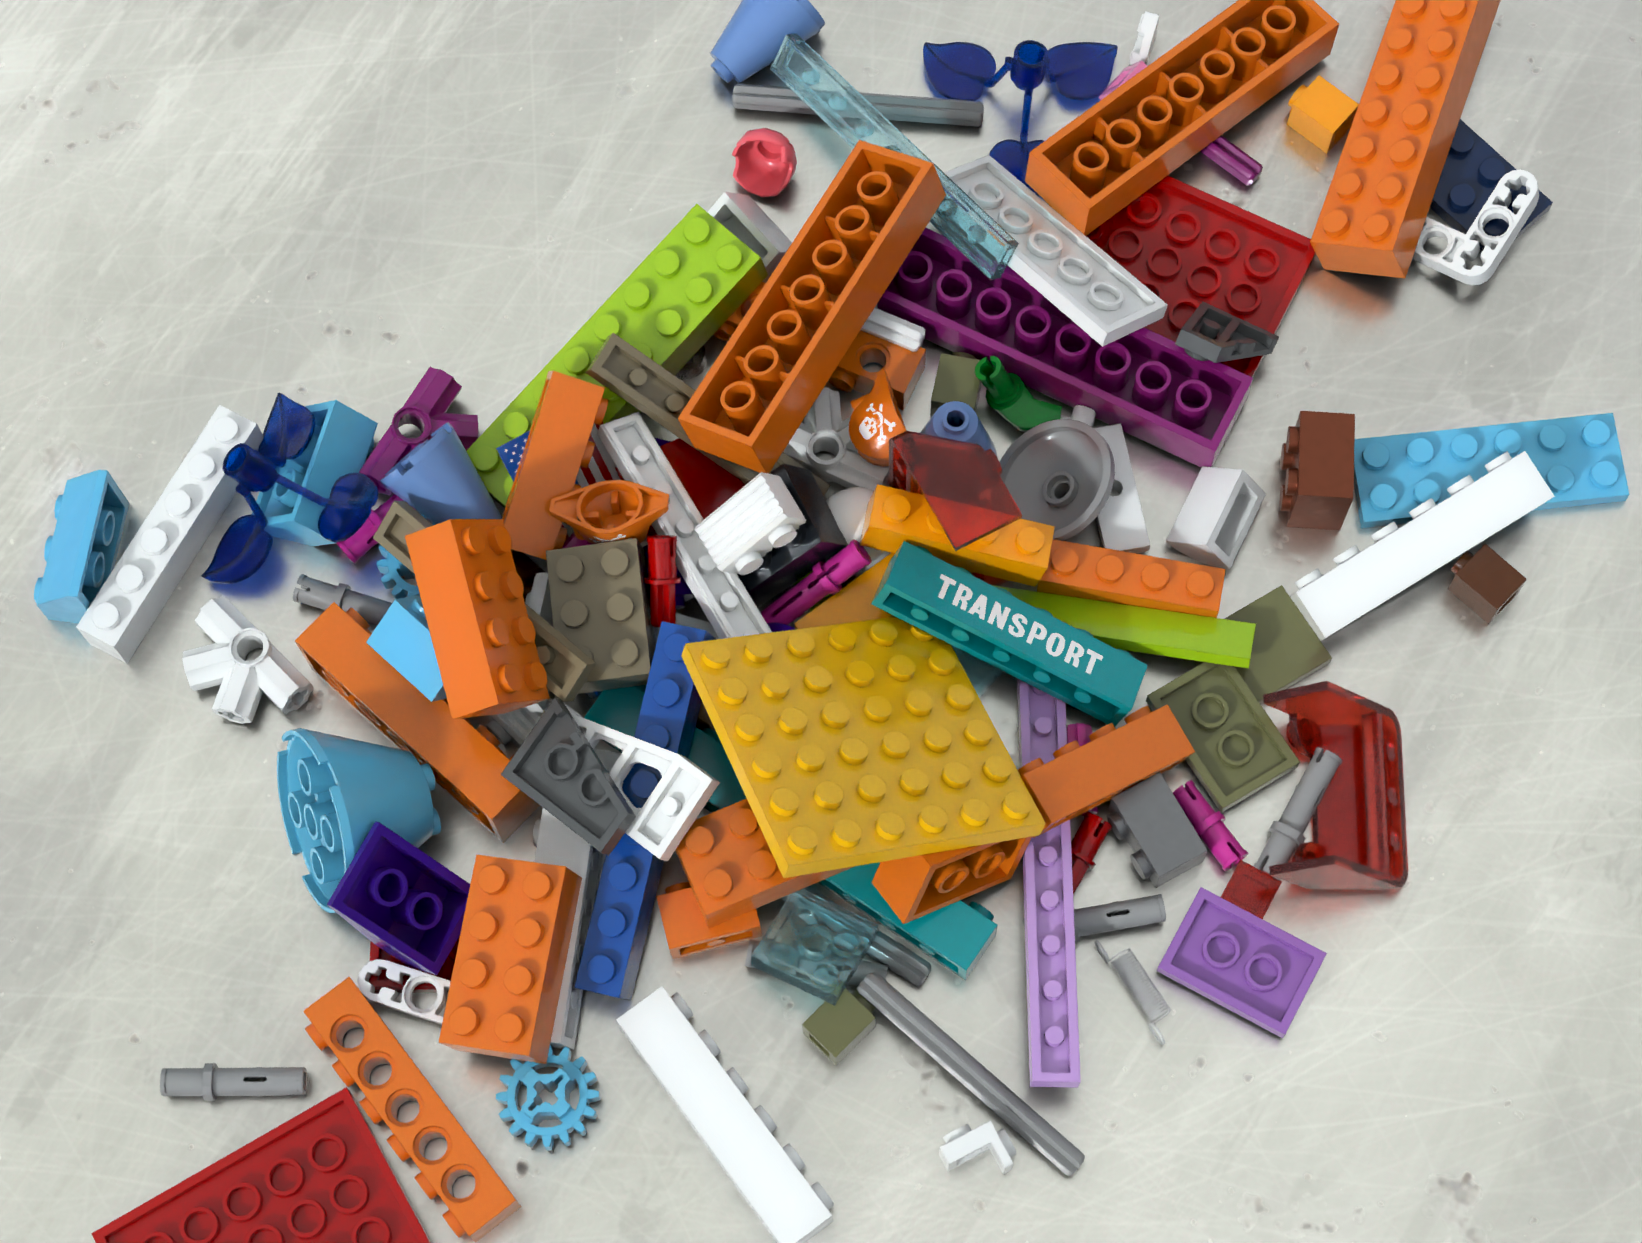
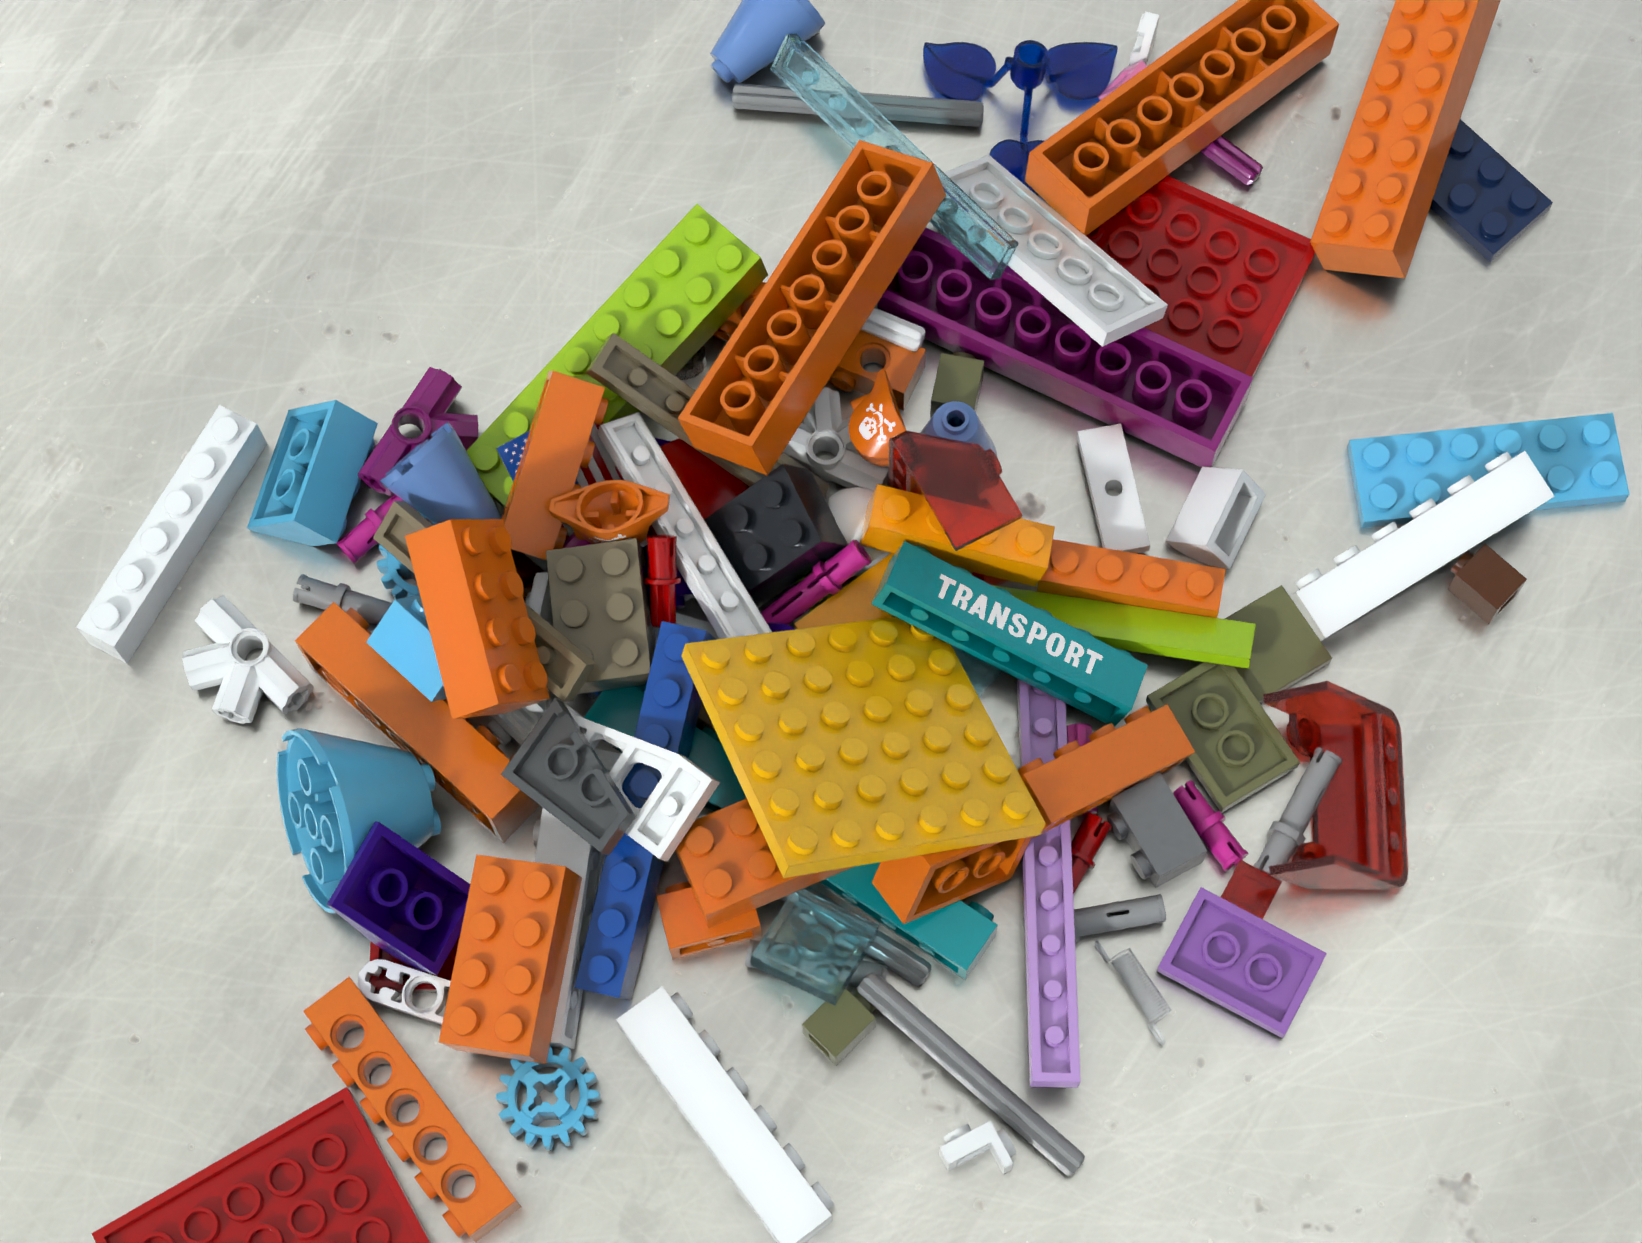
medium azure slope [34,470,129,624] -> none
light grey pin [160,1063,307,1101] -> none
clear blue plant [201,393,378,584] -> none
white brick [695,472,806,575] -> none
white brick [708,192,792,282] -> none
coral hair [732,128,797,198] -> none
green arm [975,356,1096,432] -> none
light grey dish [991,419,1115,541] -> none
dark grey wing [1175,302,1279,363] -> none
copper brick [1279,411,1355,530] -> none
light orange brick [1287,75,1359,154] -> none
white beam [1412,169,1539,286] -> none

